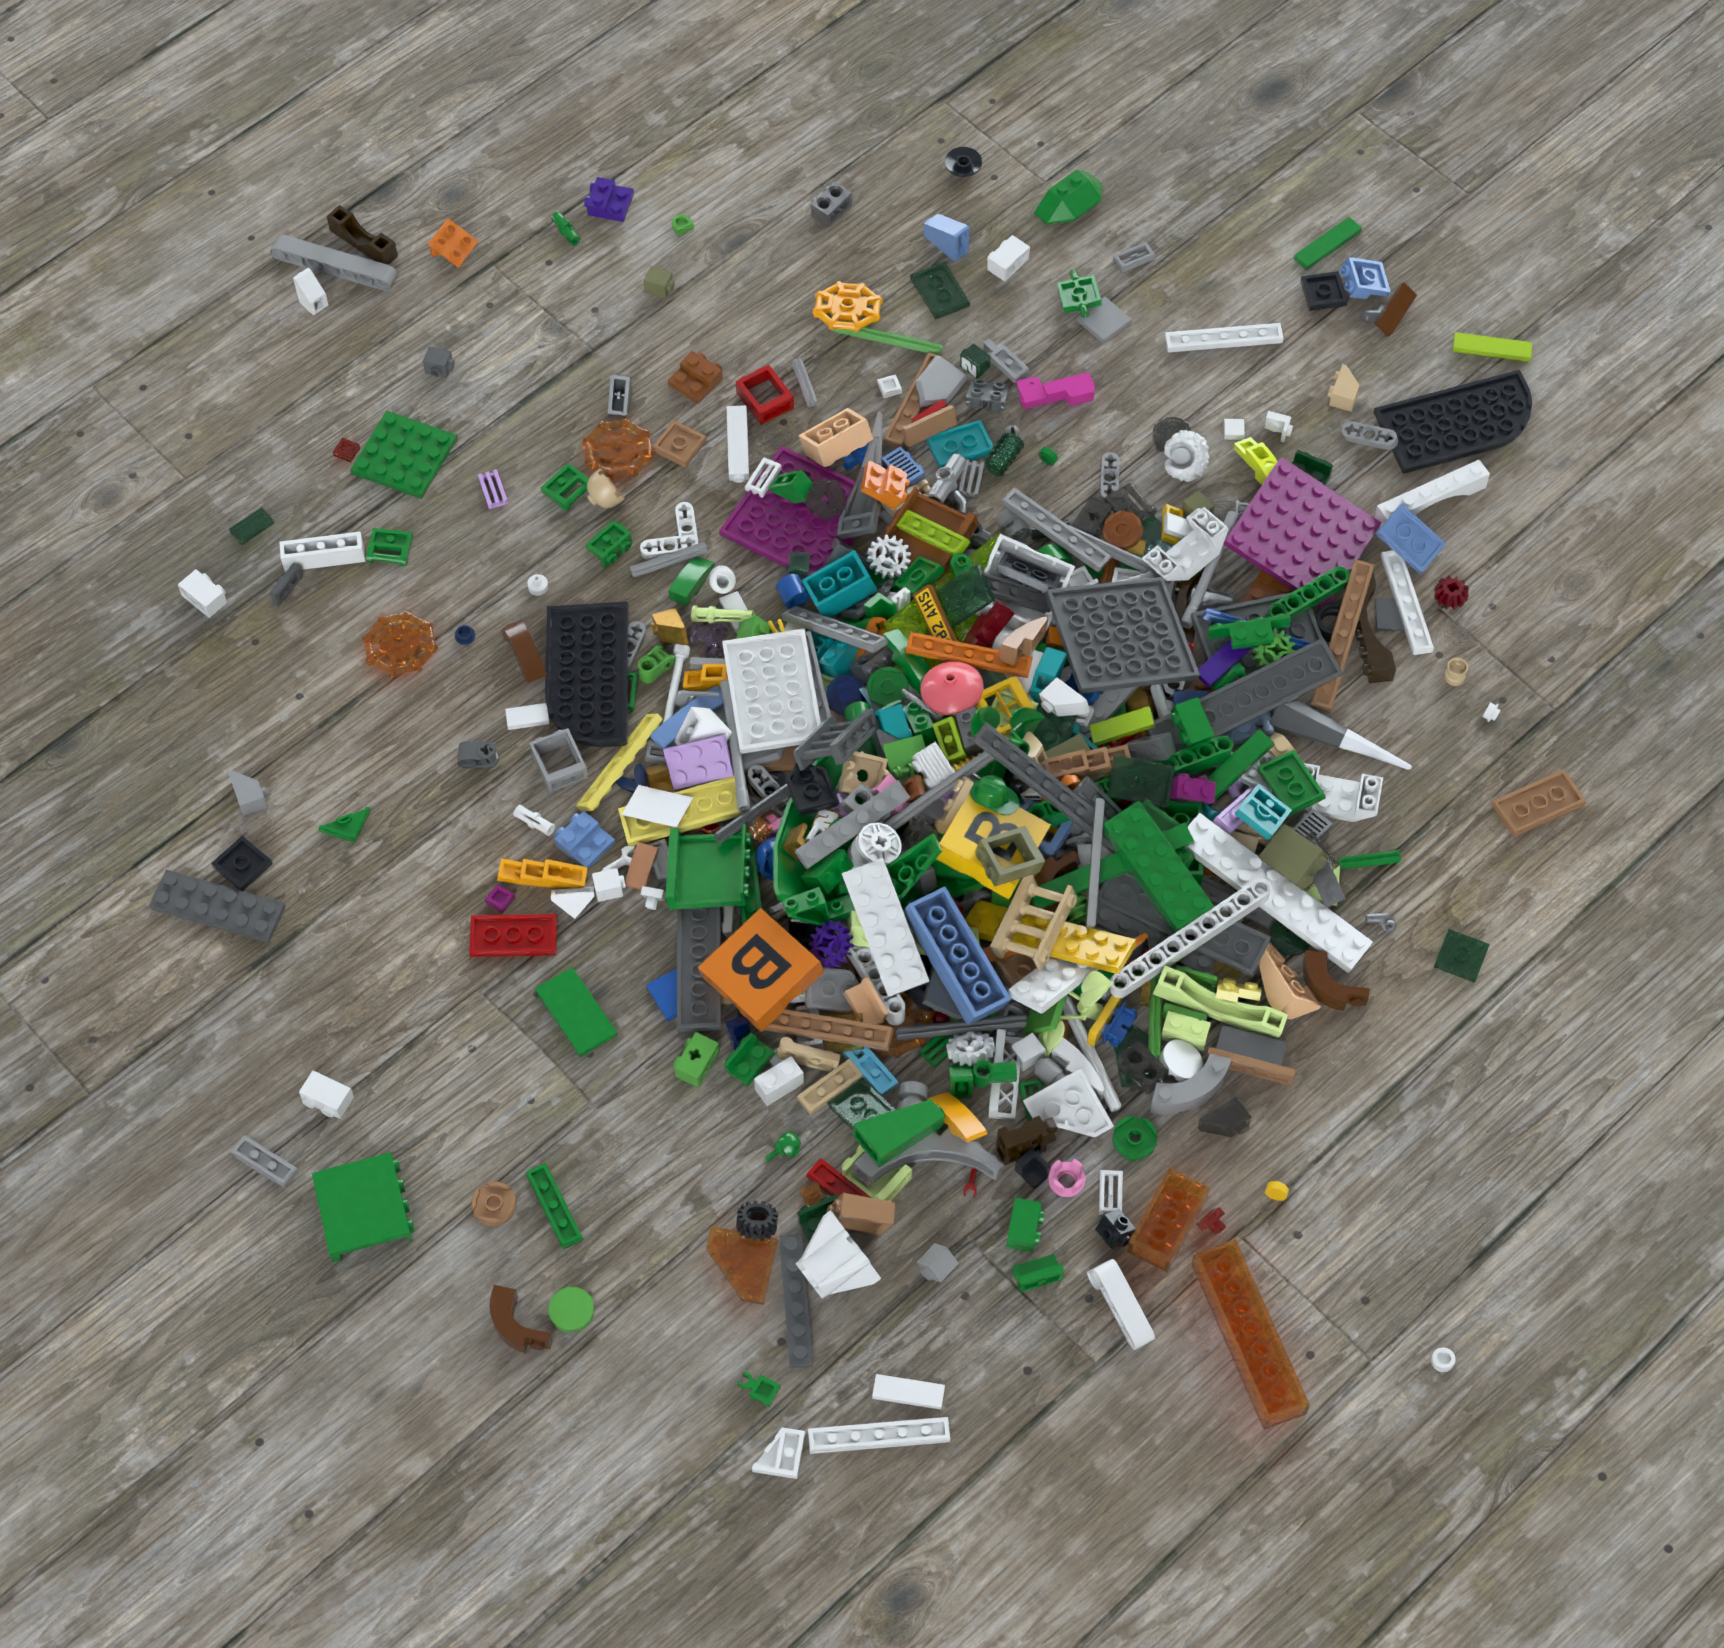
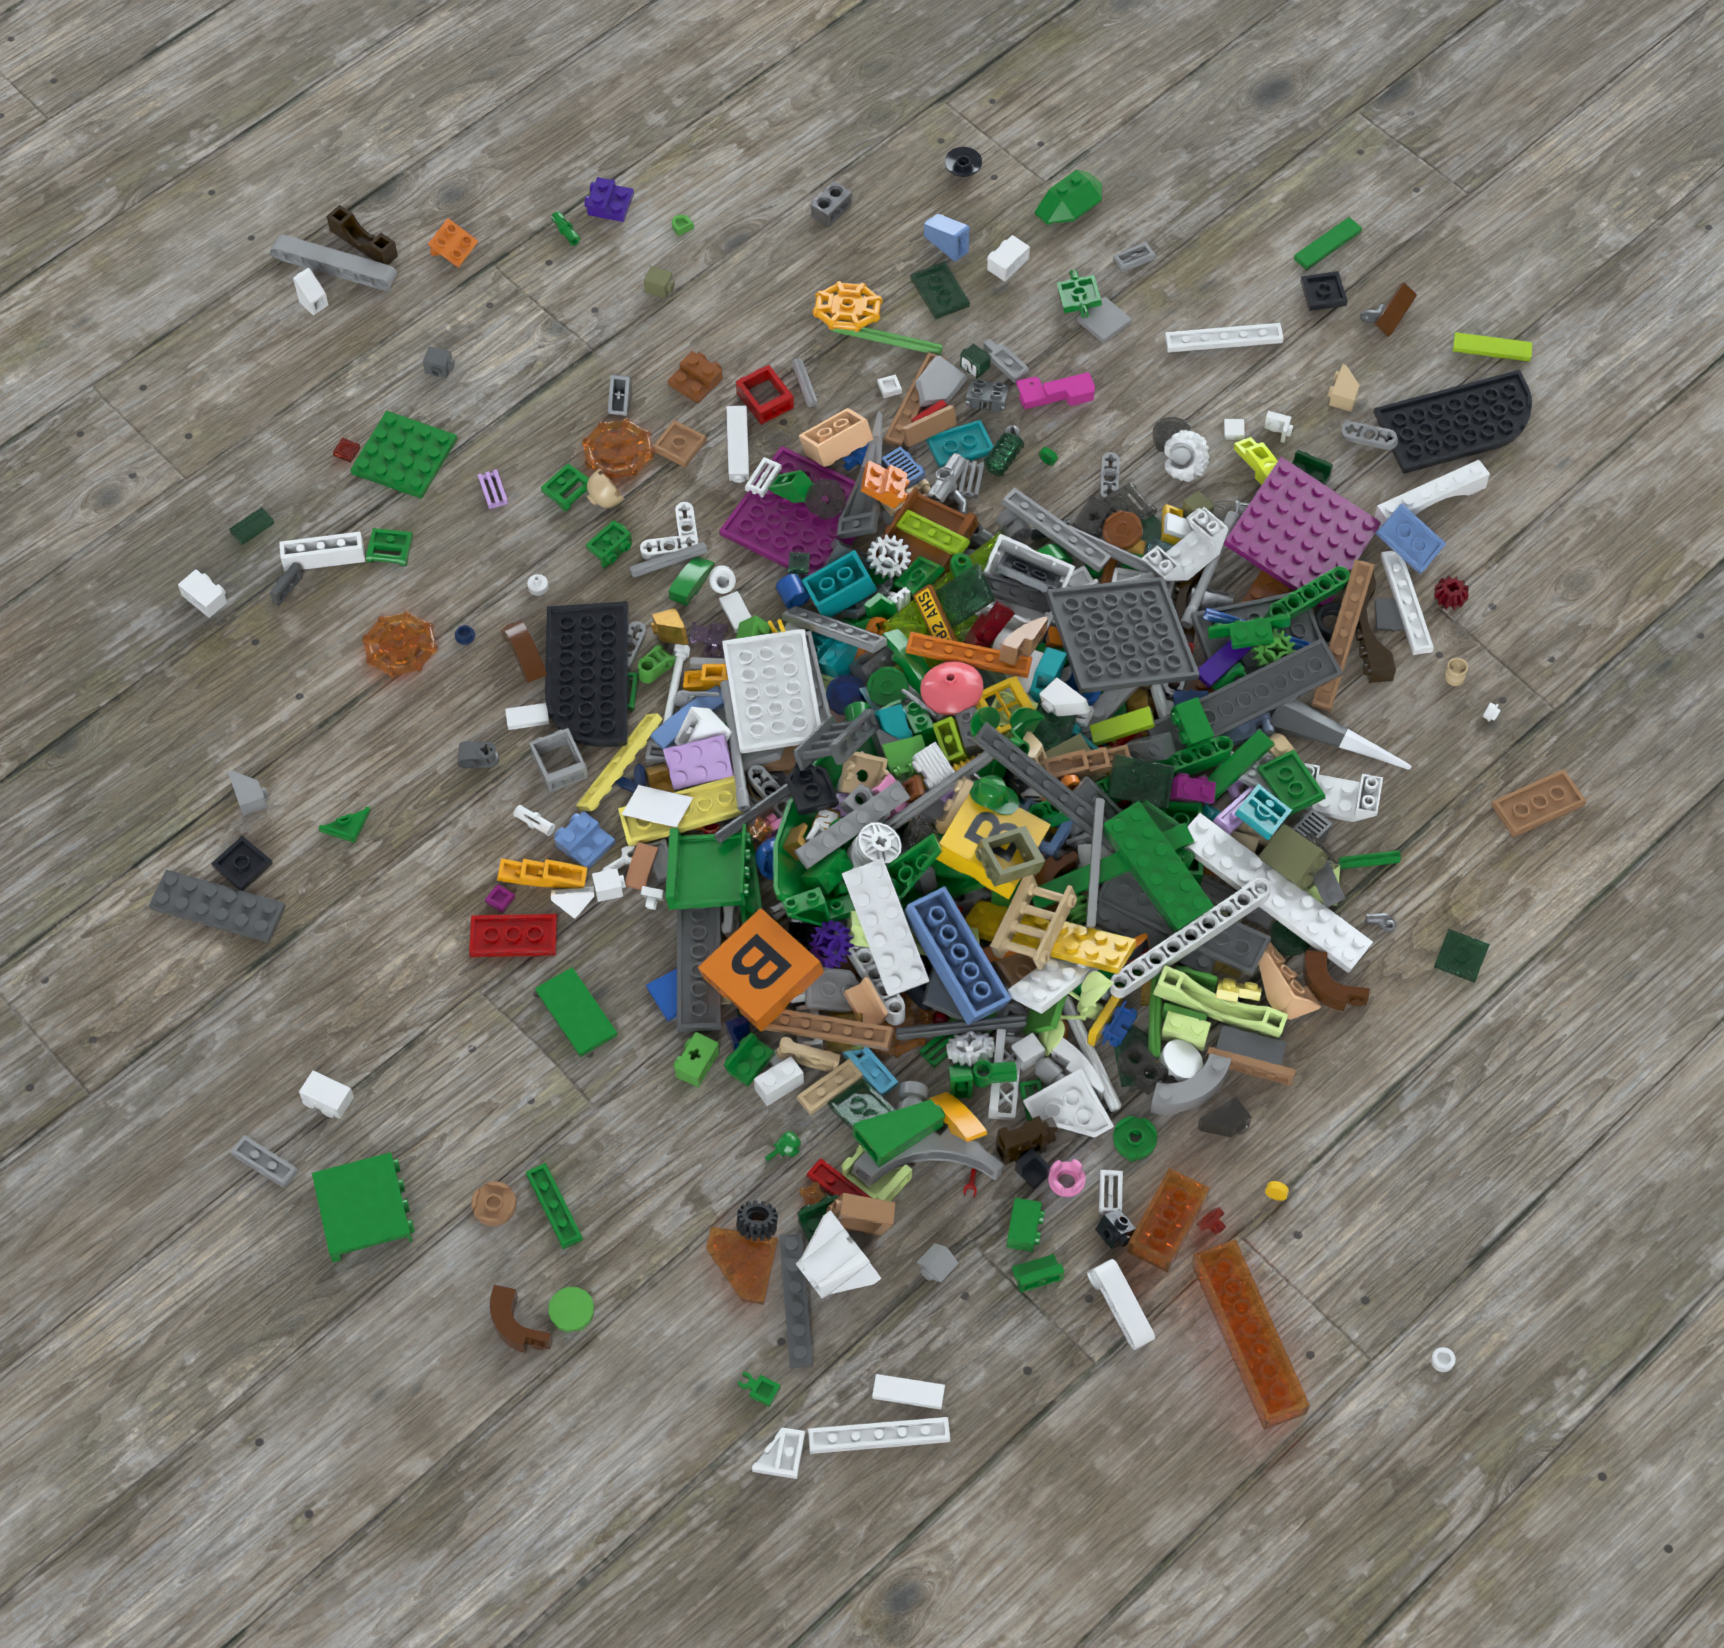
yellowish green pin [691,605,755,624] -> none
medium blue plate [1340,257,1391,299] -> none

